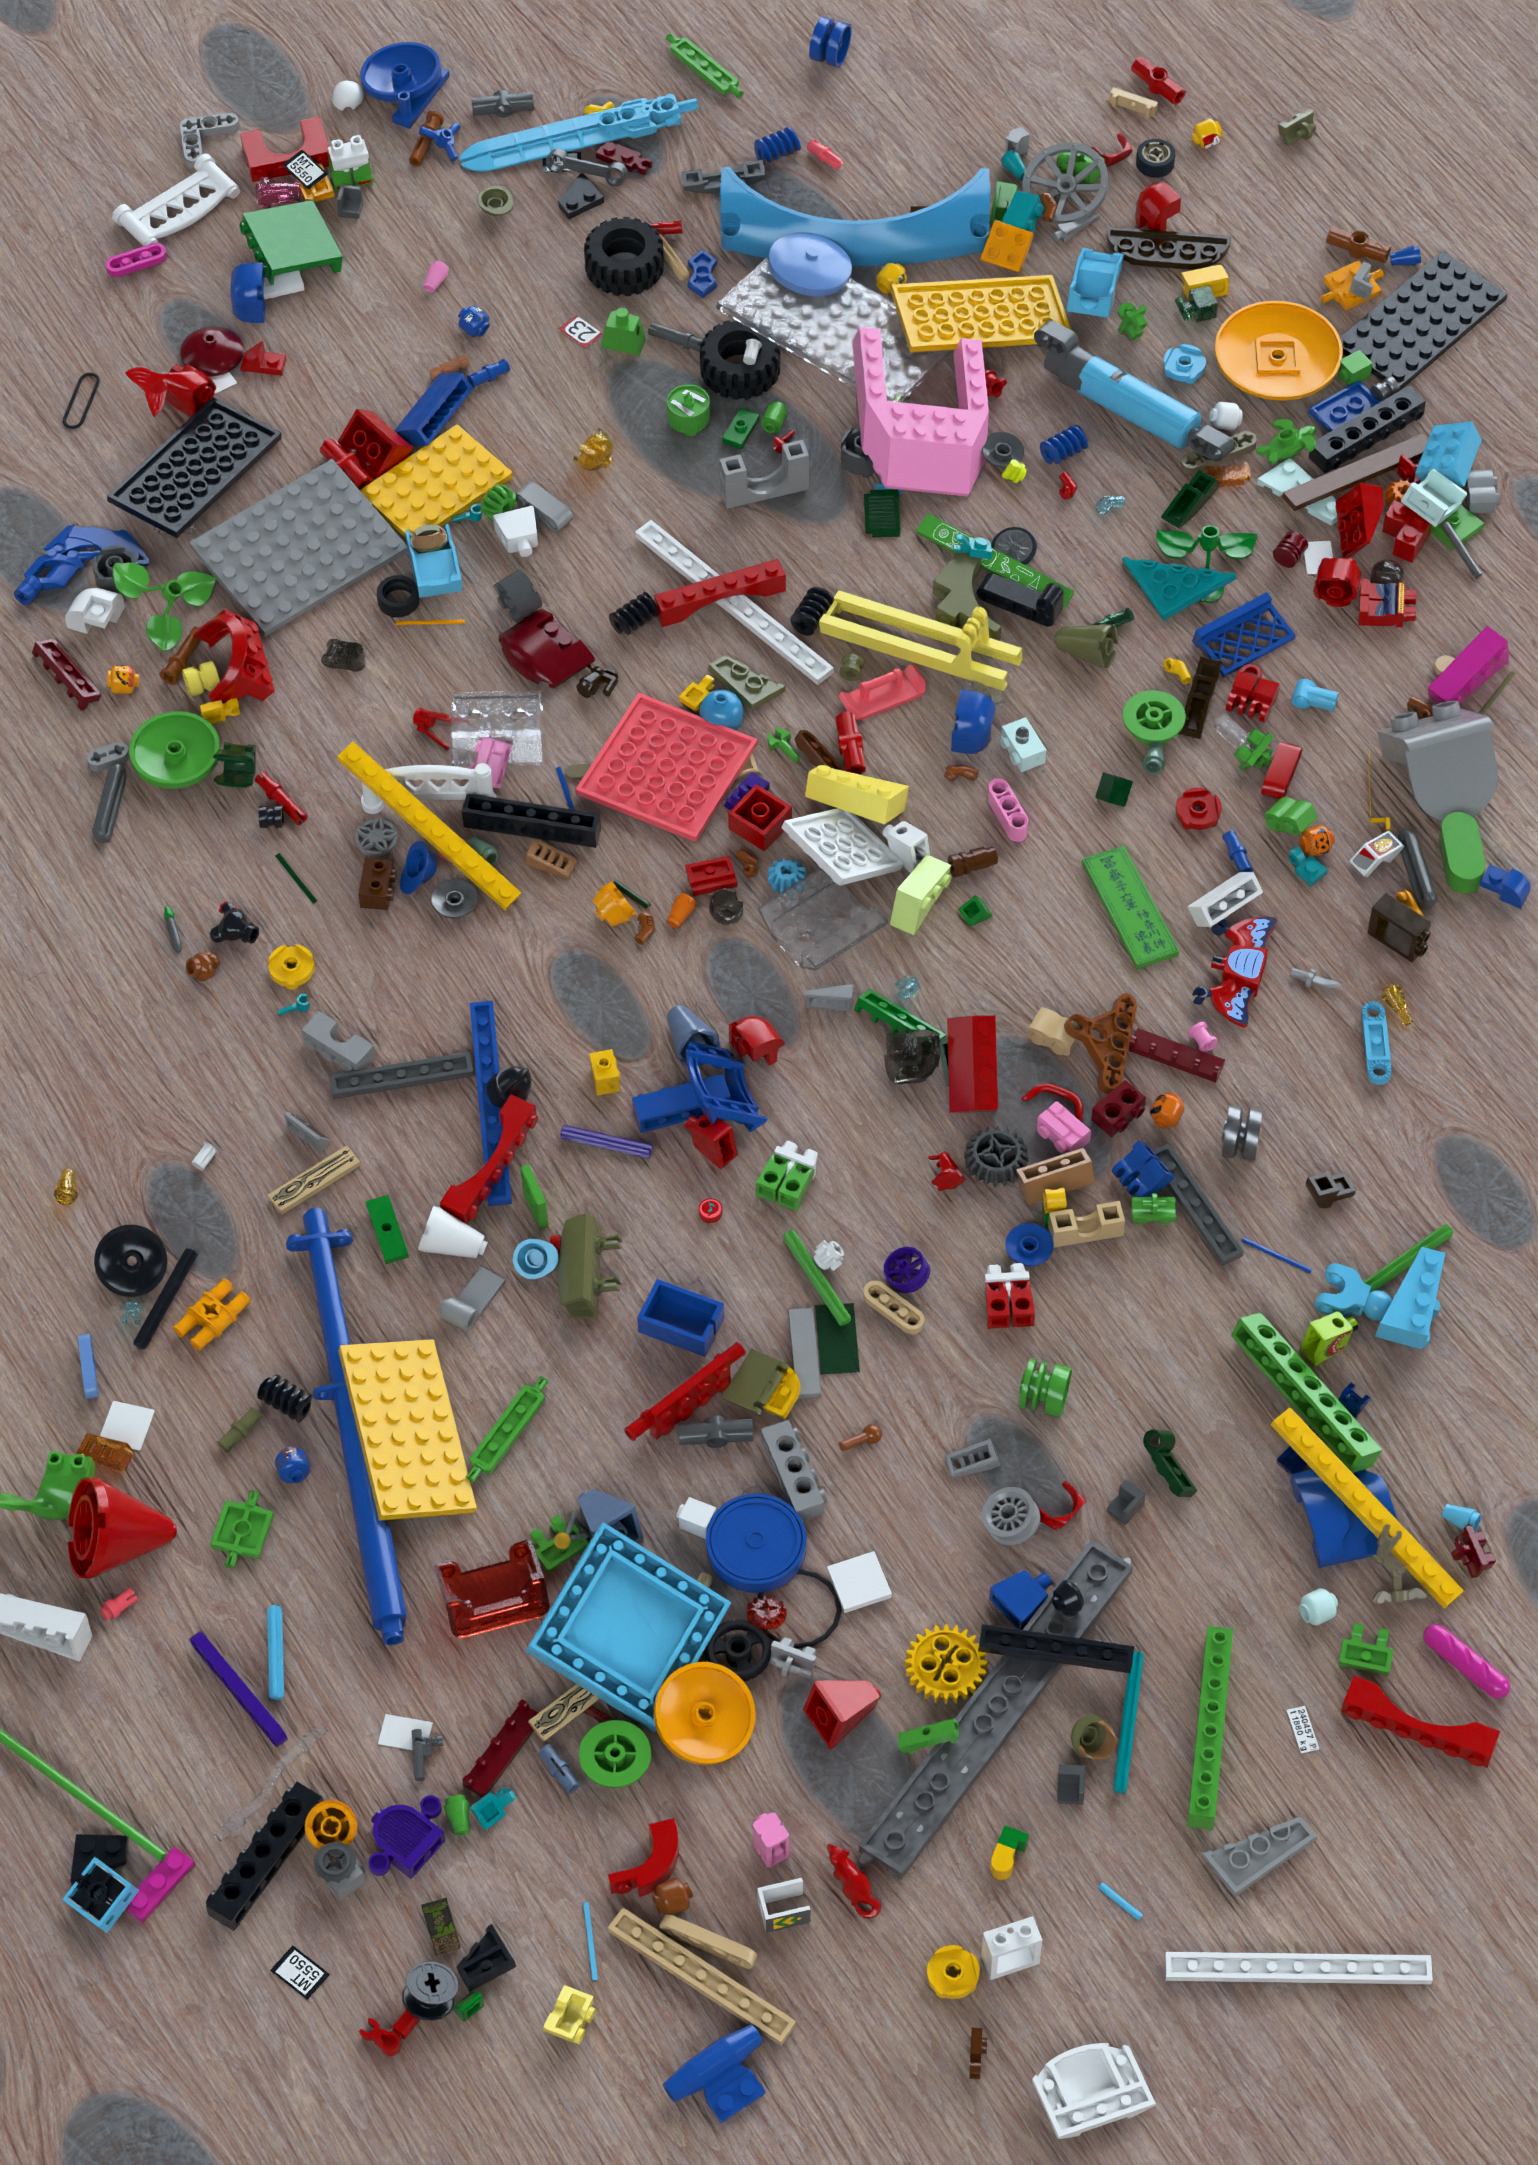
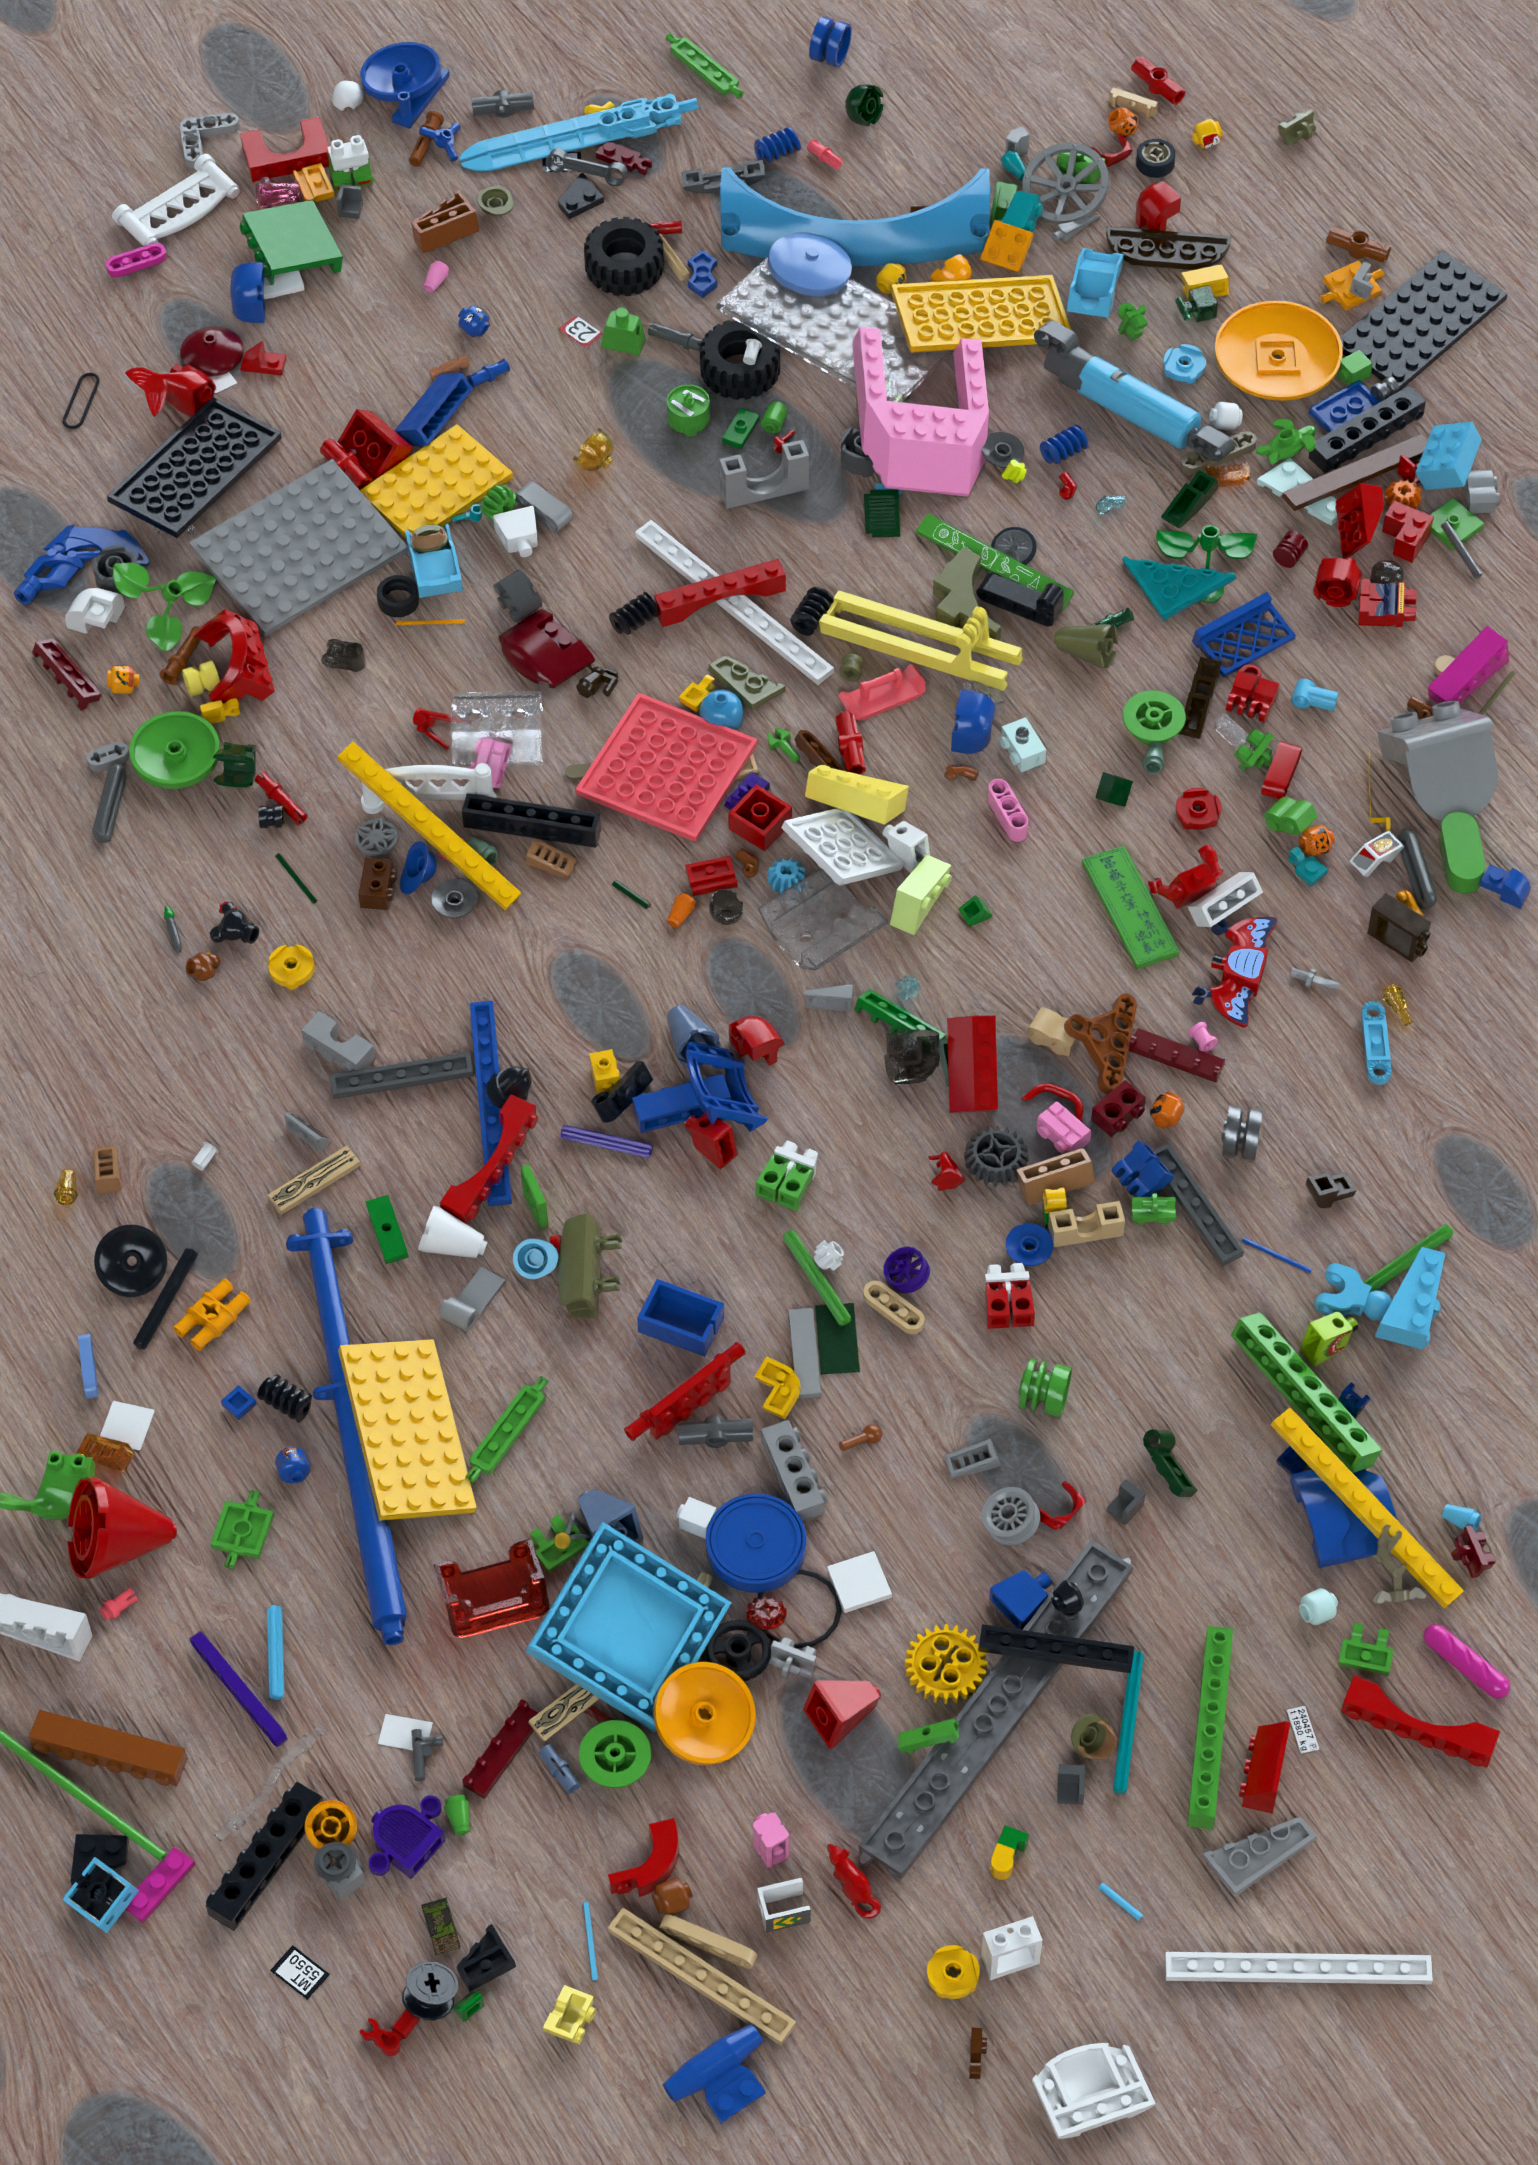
clear light blue plate [120,1302,144,1325] -> none
olive pin [217,1407,263,1453] -> none
teal hand [278,994,310,1016] -> none
sticker [282,150,328,190] -> none
teal plate [470,1786,517,1830] -> none
blue piece [556,766,575,810] -> none
light orange cone [592,880,636,927] -> none
dark orange arm [634,912,655,945] -> none
red tile [699,1198,723,1223] -> none
olive piece [722,1348,789,1416] -> none
reddish brown axle [948,846,998,877] -> none
teal plate [953,534,993,559] -> none
red brick [985,370,1007,398] -> none
dark orange arm [1039,192,1058,222] -> none
yellow arm [1163,658,1192,684] -> none
blue pin [1222,830,1253,872] -> none
white sticker [1304,541,1333,575] -> none
blue cone [1390,245,1421,266] -> none
light aqua panel [1401,469,1467,527] -> none
none -> dark orange brick [29,1710,188,1786]
none -> medium nougat slope [93,1145,122,1194]
none -> blue plate [221,1385,257,1420]
none -> dark orange wedge [411,190,479,253]
none -> black plate [591,1061,653,1123]
none -> dark green cylinder [845,84,884,126]
none -> light orange cylinder [930,254,972,282]
none -> orange head [1108,107,1138,138]
none -> red torso [1148,844,1224,909]
none -> red slope [1239,1721,1291,1814]

